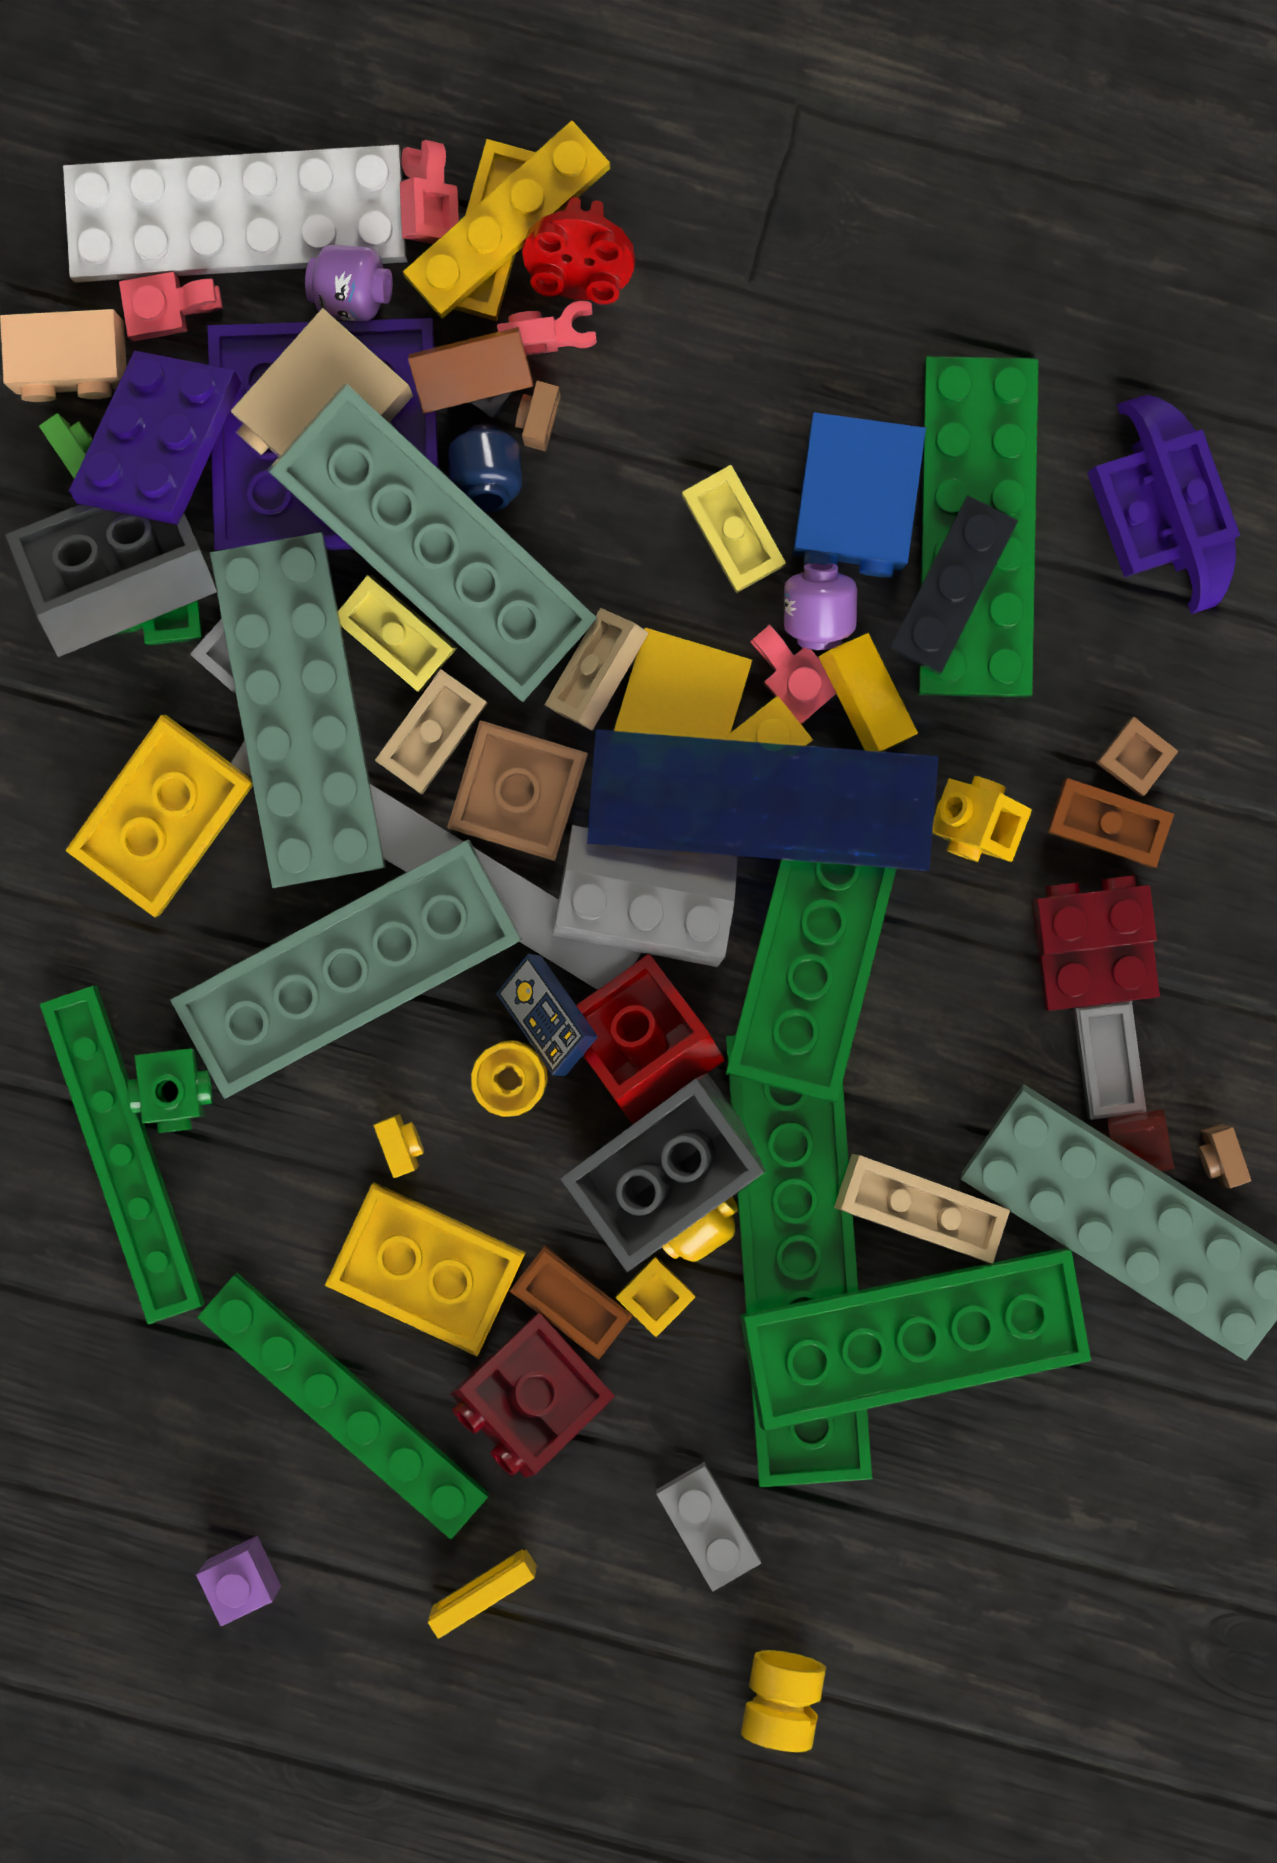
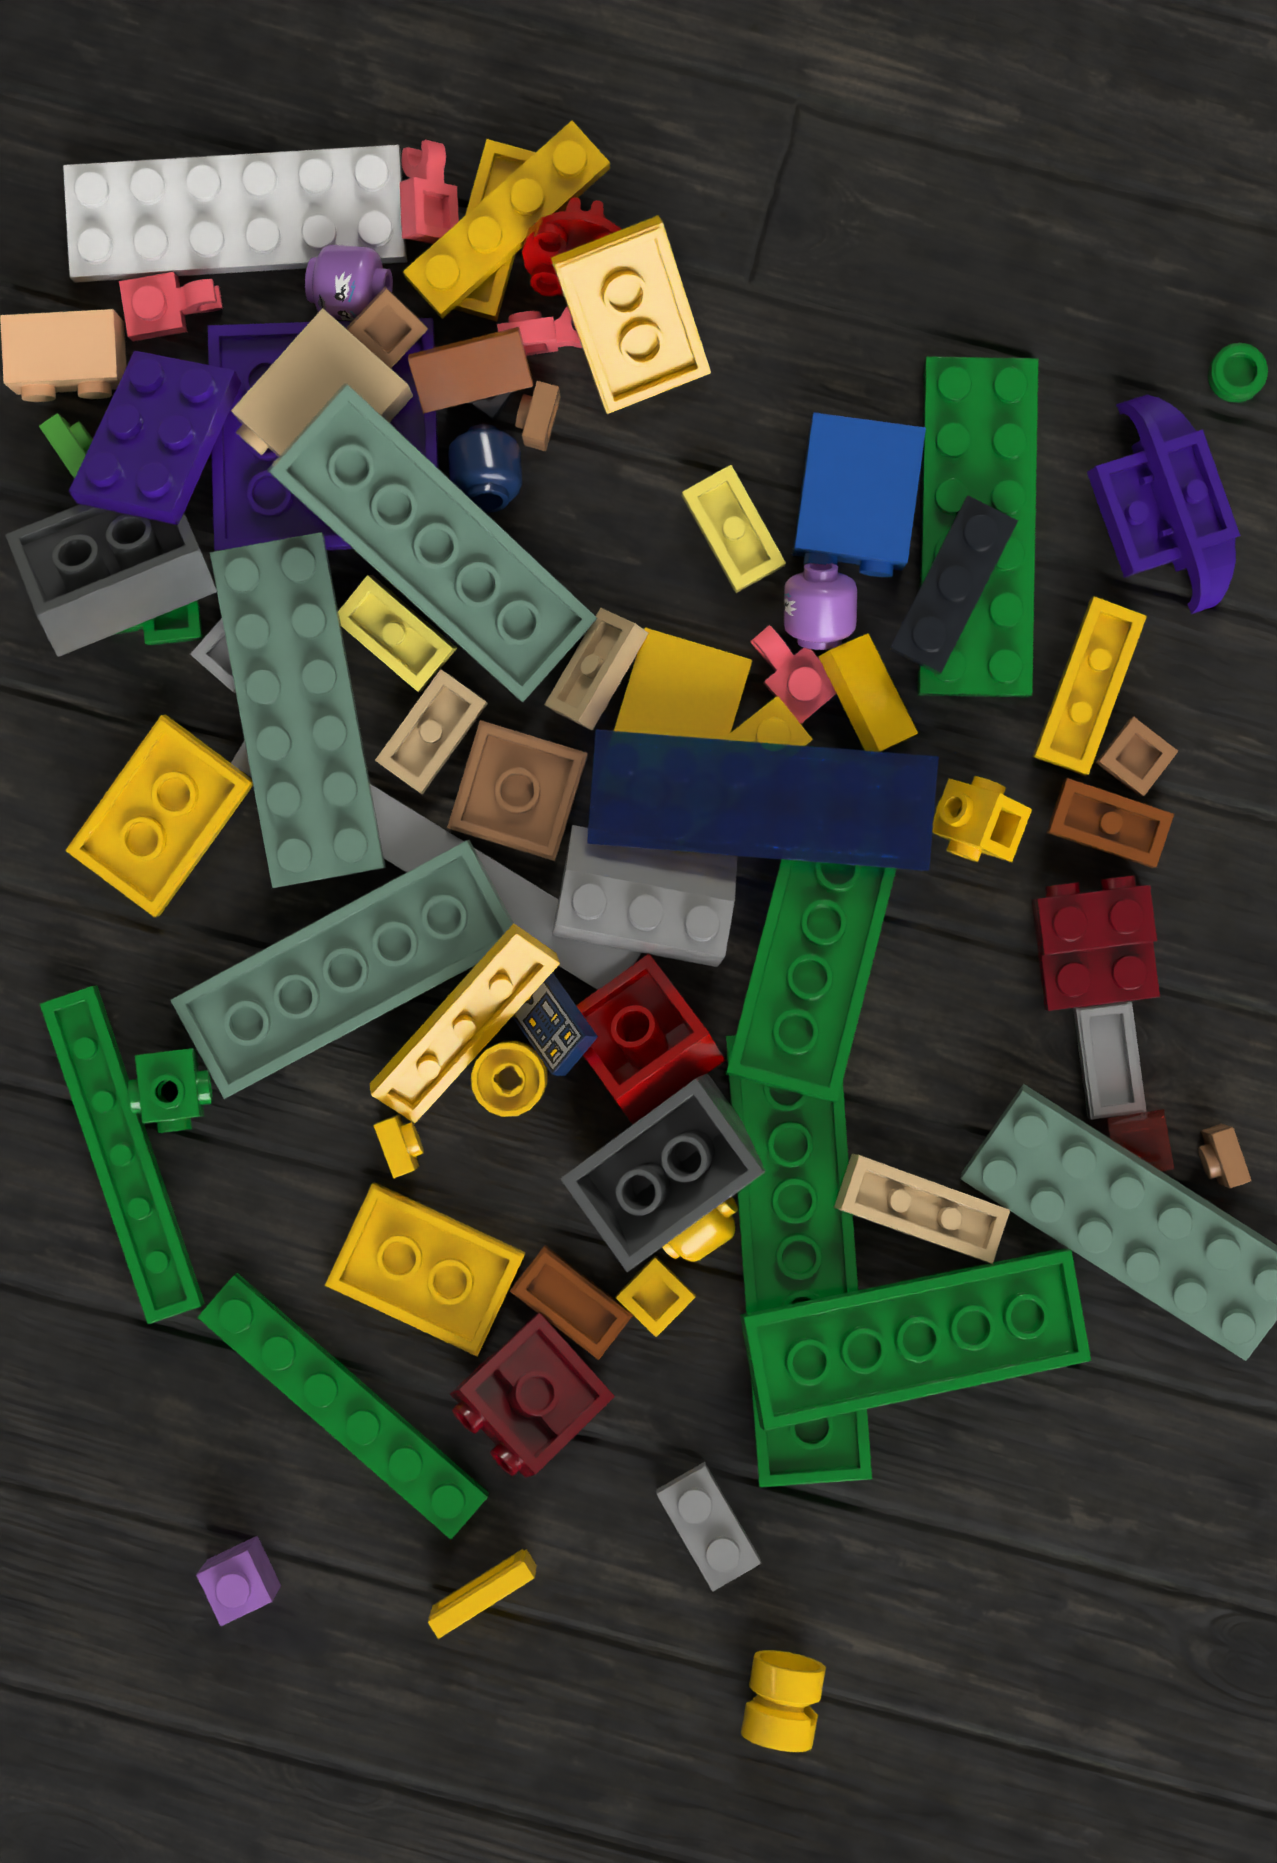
none -> medium nougat plate [346,286,428,369]
none -> yellow plate [370,923,560,1123]
none -> yellow tile [551,216,711,414]
none -> yellow plate [1032,597,1147,776]
none -> green tile [1208,343,1268,403]

